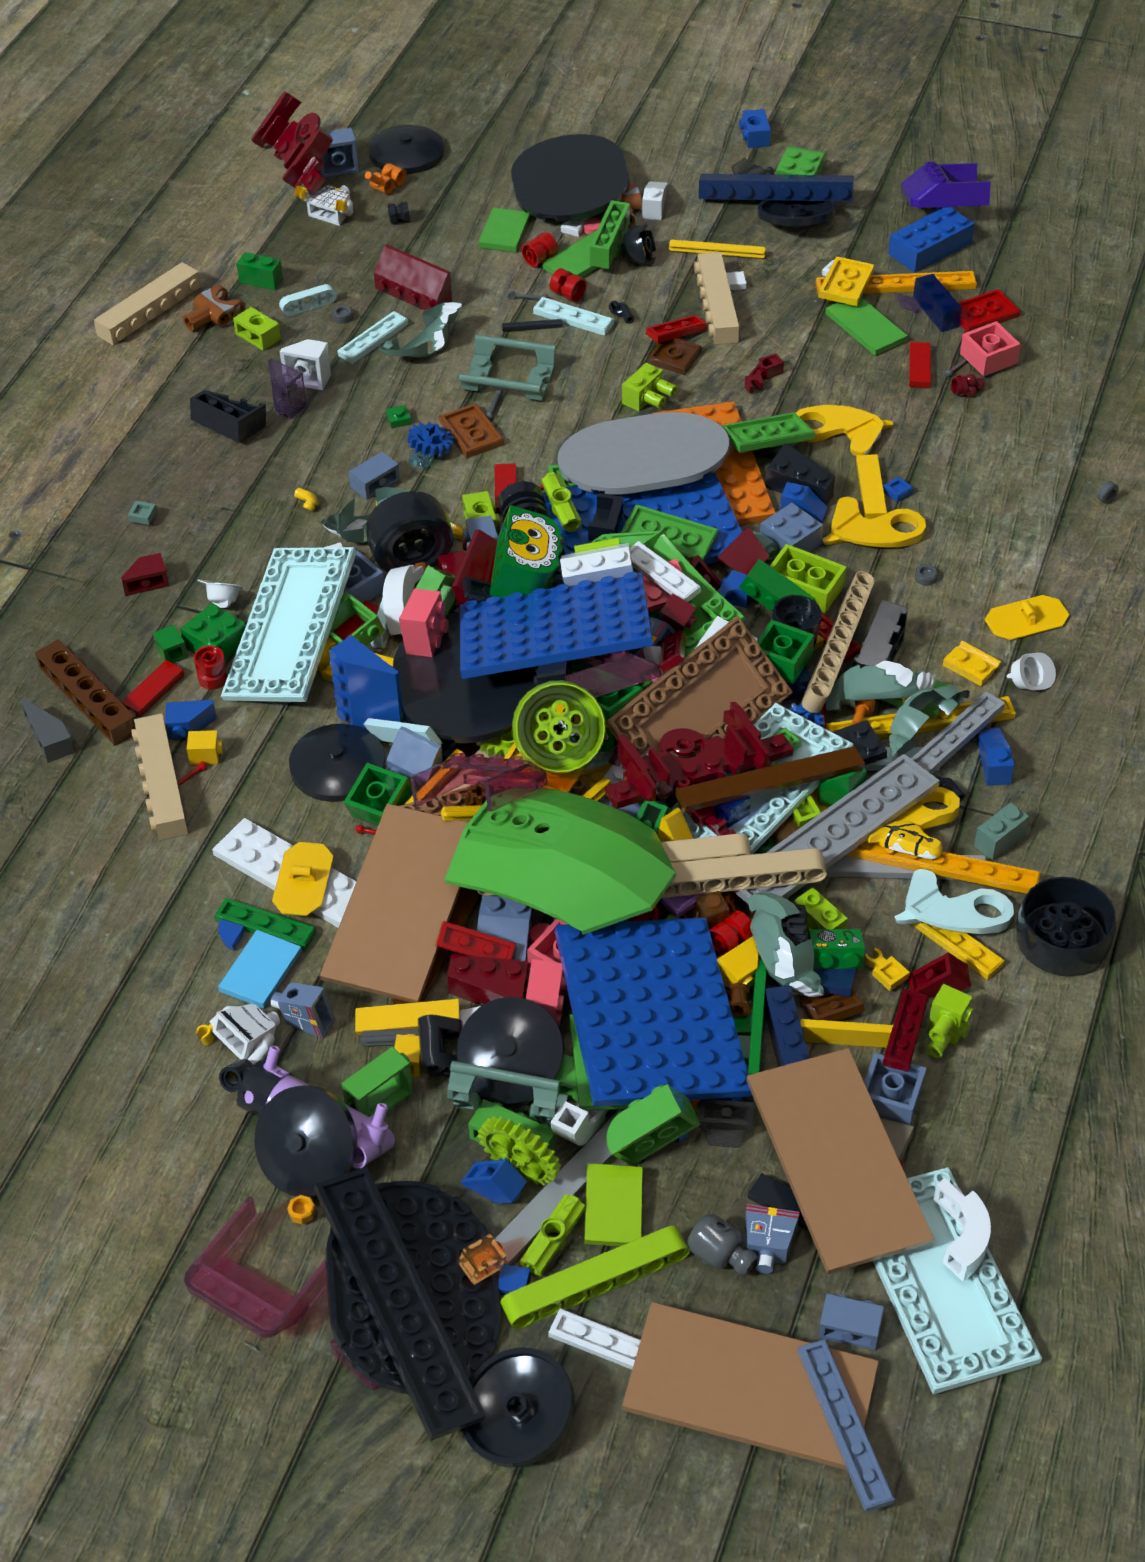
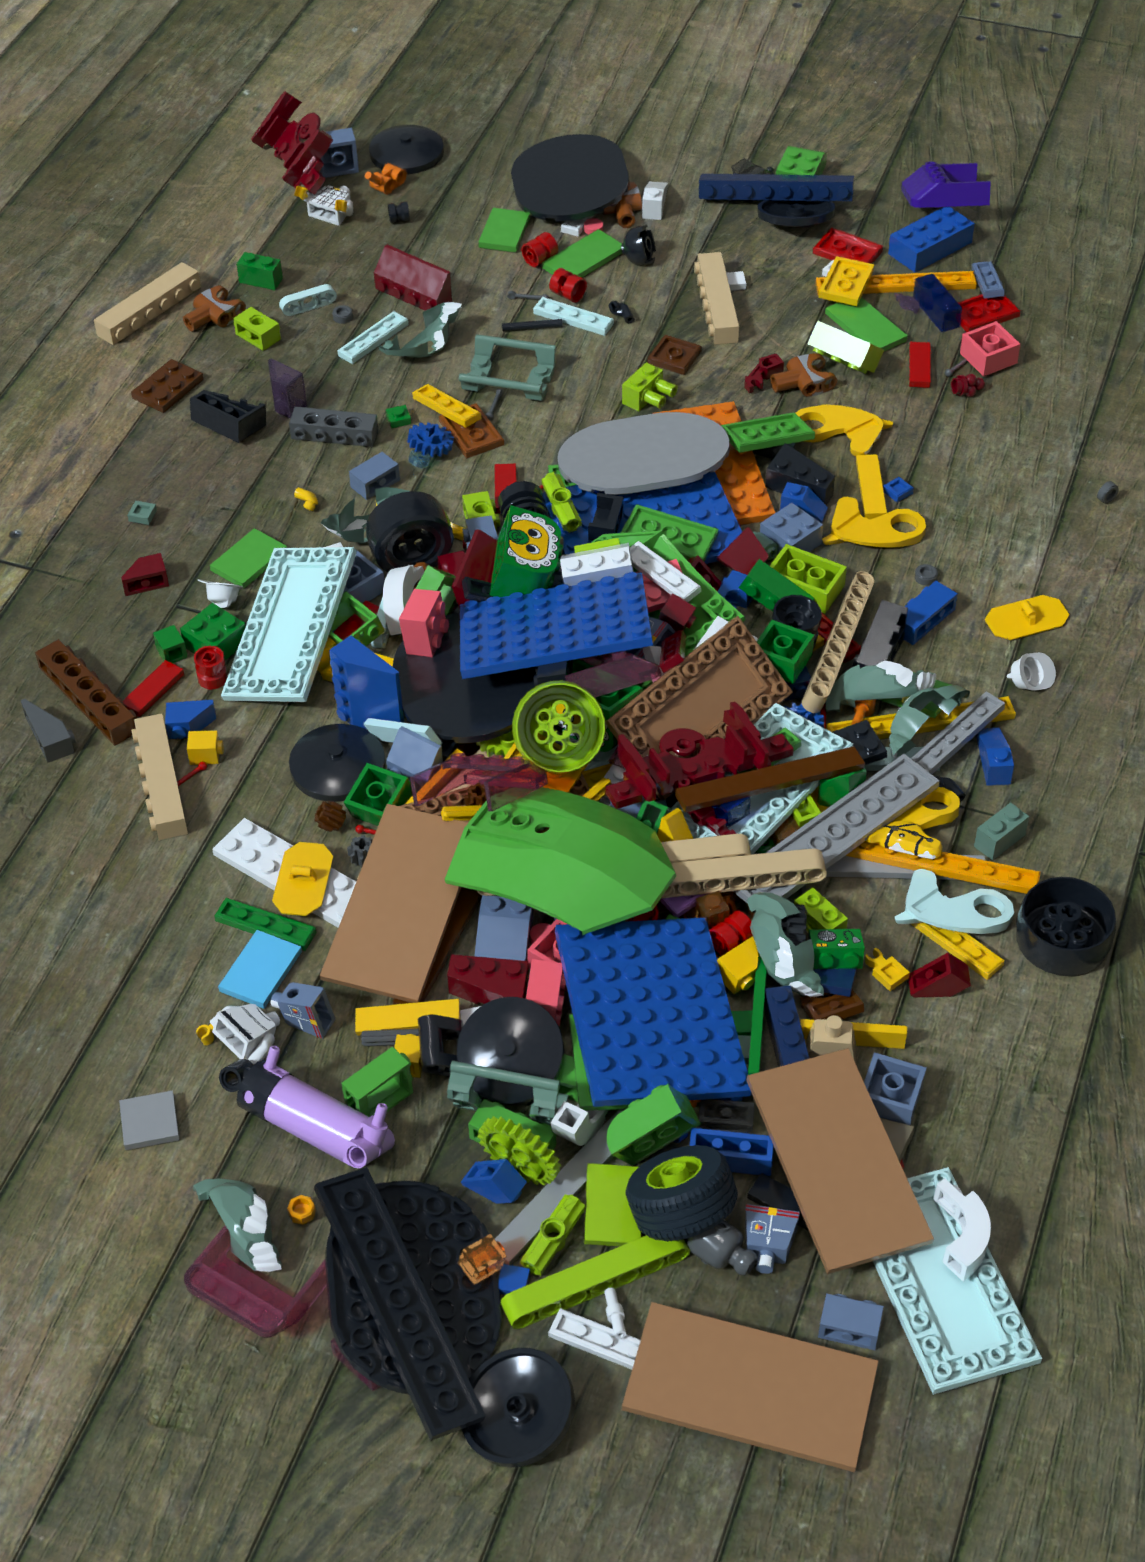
blue tile [218,919,245,951] -> none
black dish [254,1085,357,1197] -> none
white slope [280,339,331,390] -> none
red tile [435,921,516,960] -> none
bright green brick [590,200,630,269] -> none
red tile [646,315,707,343] -> none
yellow axle [669,240,766,259] -> none
reddish brown bush [726,983,751,1018] -> none
blue brick [739,109,771,148] -> none
sand blue tile [797,1339,895,1513] -> none
dark red tile [882,989,929,1072] -> none
lime brick [926,984,974,1058] -> none
yellow plate [943,640,1001,687] -> none
none -> light grey tile [119,1090,180,1150]
none -> reddish brown plate [131,359,204,413]
none -> sand green animal [193,1179,282,1272]
none -> bright green tile [210,528,287,589]
none -> dark grey brick [289,407,379,447]
none -> reddish brown gear [314,801,346,832]
none -> dark grey gear [347,835,373,868]
none -> yellow tile [412,384,481,428]
none -> white bar [604,1288,626,1339]
none -> black wheel [625,1145,738,1241]
none -> blue brick [689,1128,774,1176]
none -> dark orange connector [771,353,837,397]
none -> tan torso [806,1015,856,1063]
none -> brick [808,321,884,374]
none -> red tile [813,228,883,264]
none -> blue brick [904,581,958,645]
none -> sand blue tile [972,261,1004,299]

